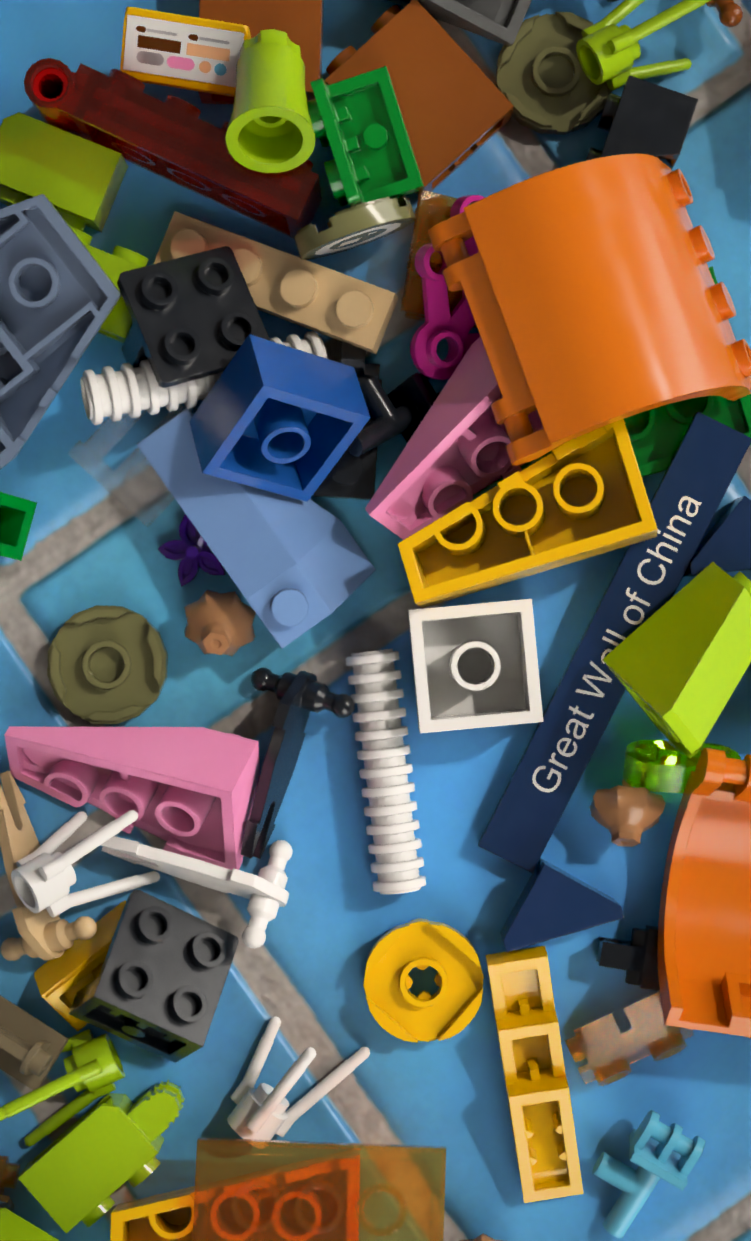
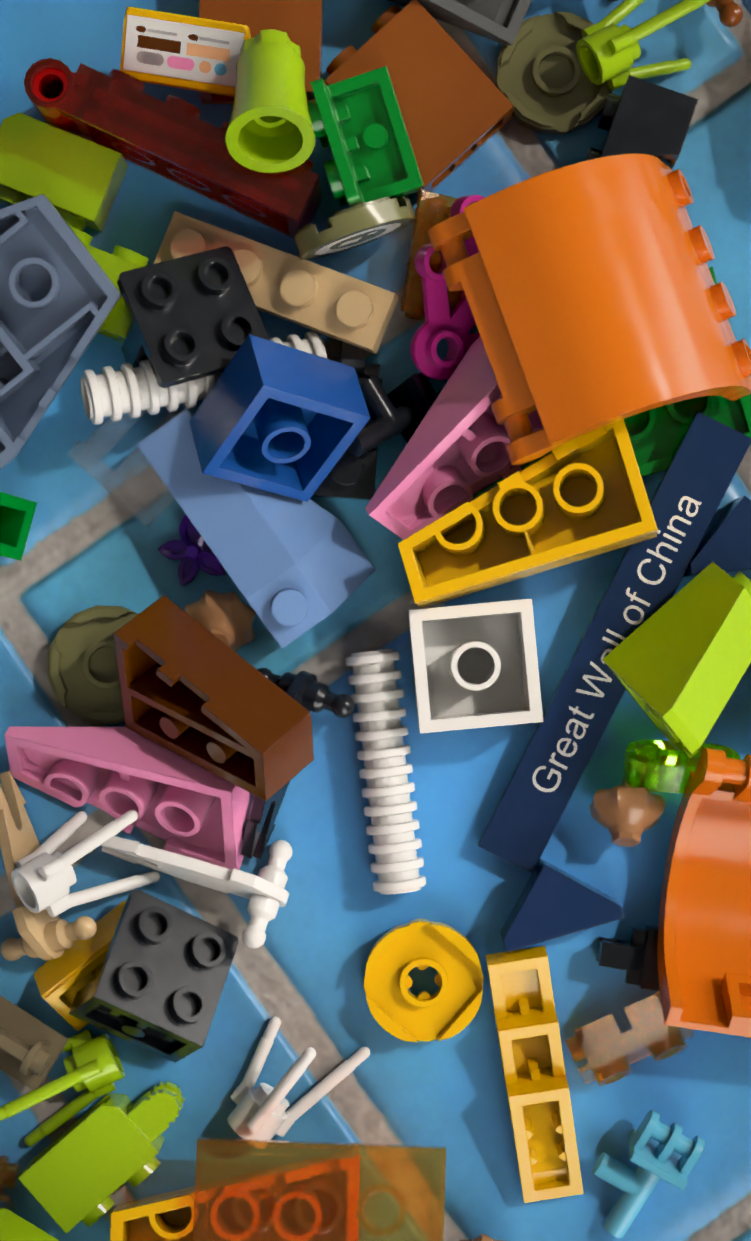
none -> reddish brown wedge [114,595,314,801]

